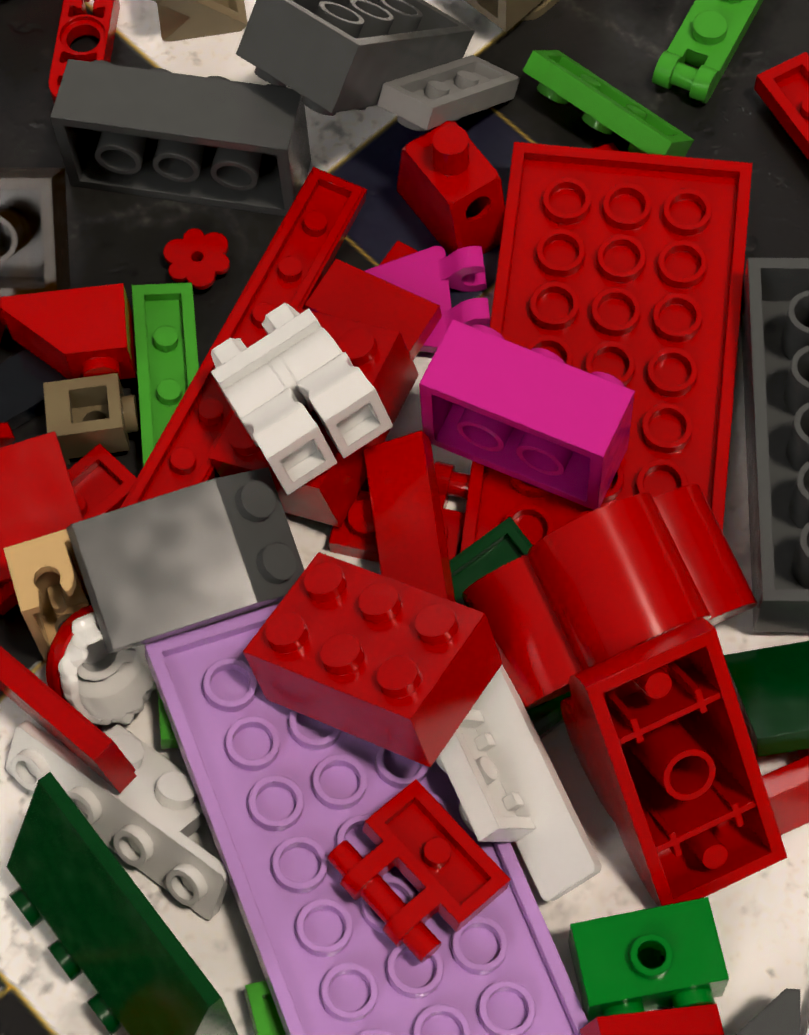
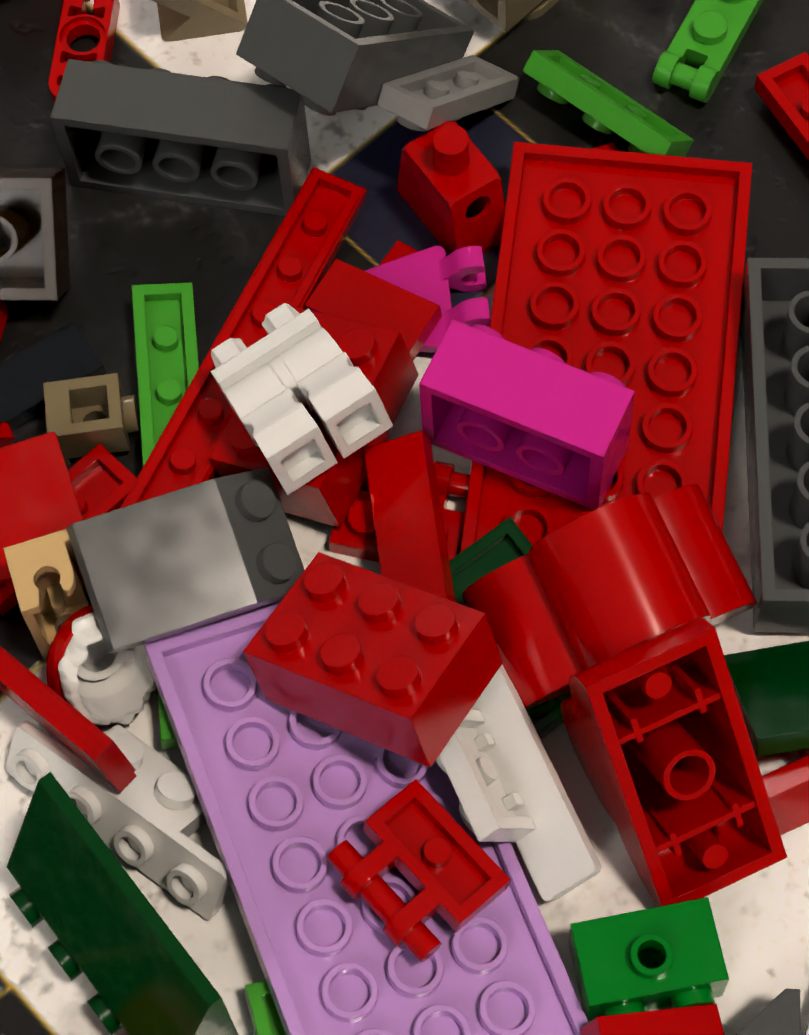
red slope [0,283,137,380] -> none
red plant [163,228,230,290] -> none

